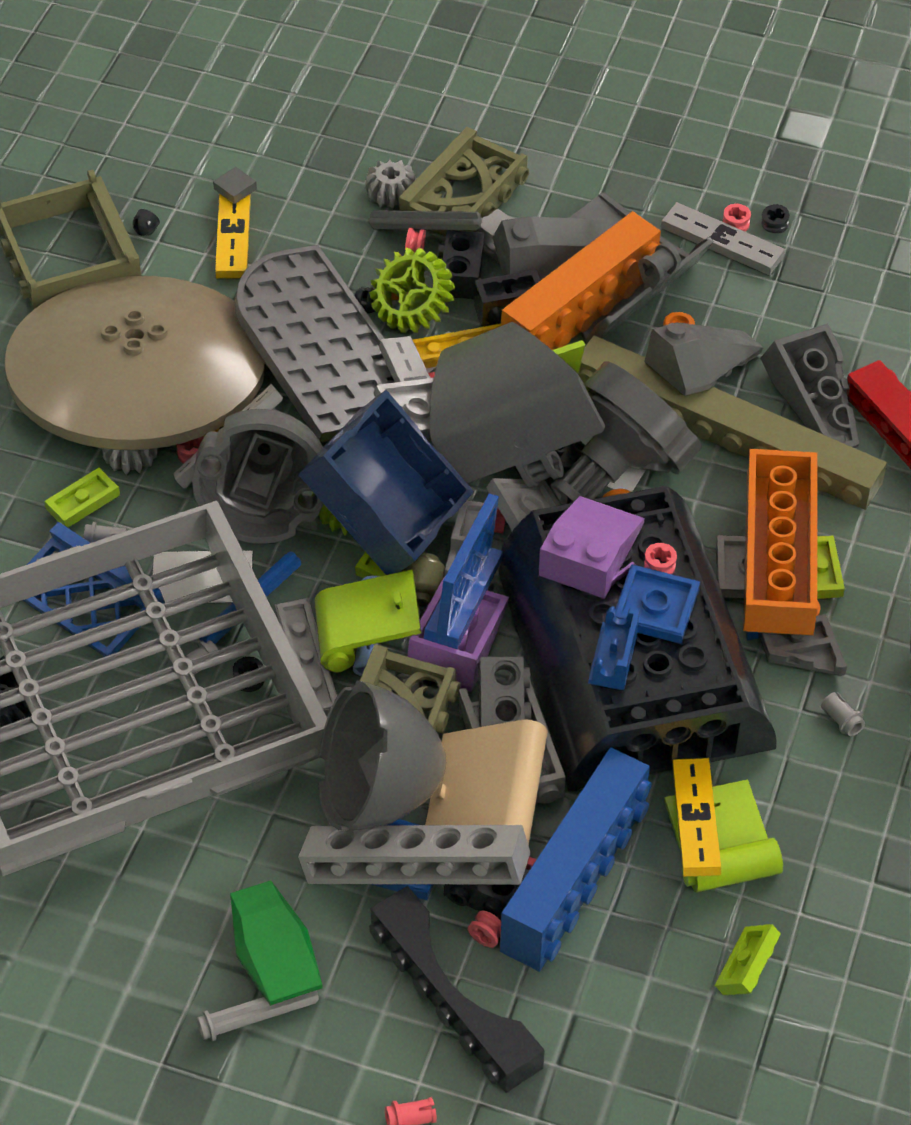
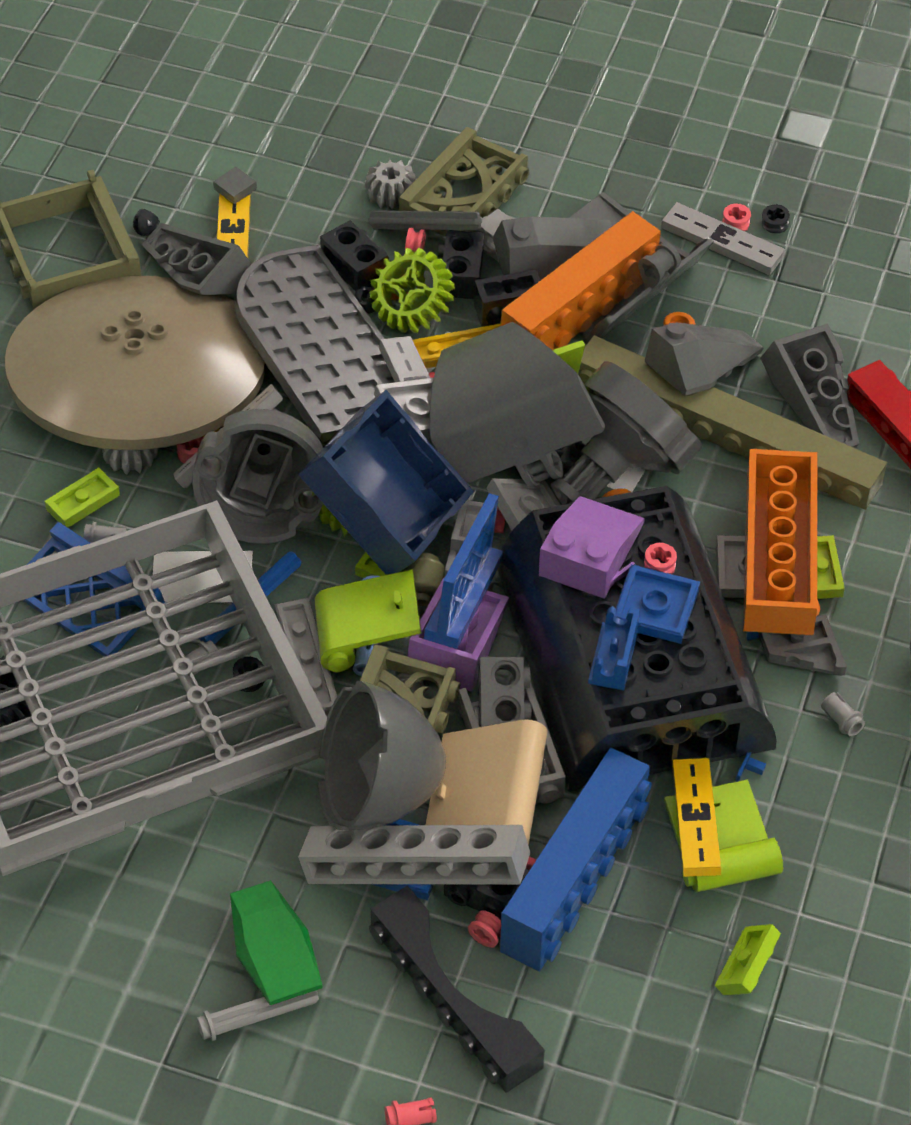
none -> dark grey wedge [142,223,251,295]
none -> black brick [320,220,389,292]
none -> blue piece [735,752,766,782]

